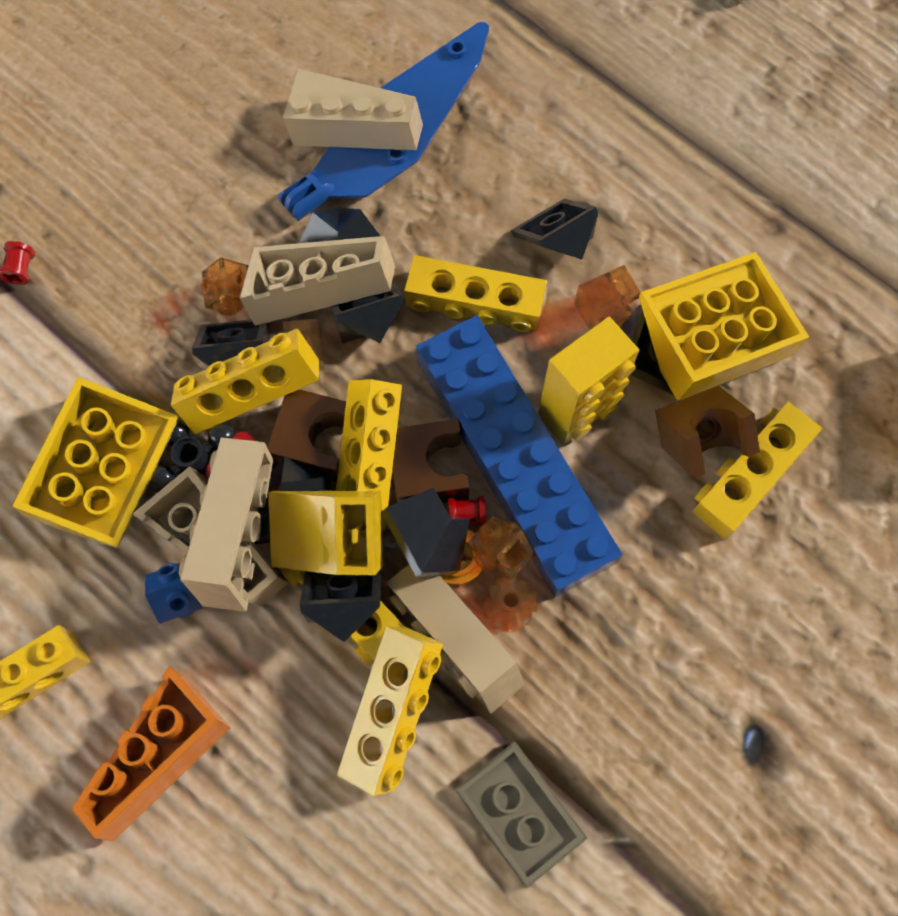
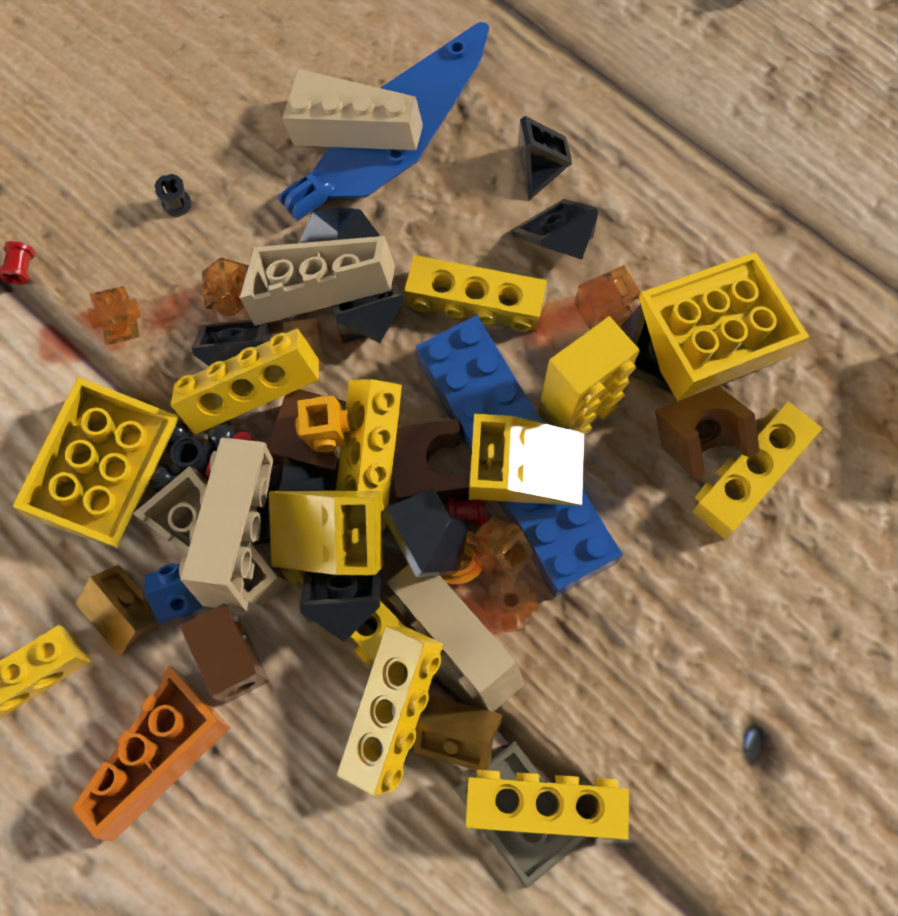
none -> pearl gold panel [76,565,159,656]
none -> clear orange brick [87,286,141,346]
none -> black bush [154,174,192,217]
none -> reddish brown piece [180,604,270,703]
none -> light orange brick [296,395,352,452]
none -> pearl gold panel [413,696,502,771]
none -> yellow brick [465,770,629,840]
none -> slope [469,414,584,506]
none -> black slope [518,116,572,201]

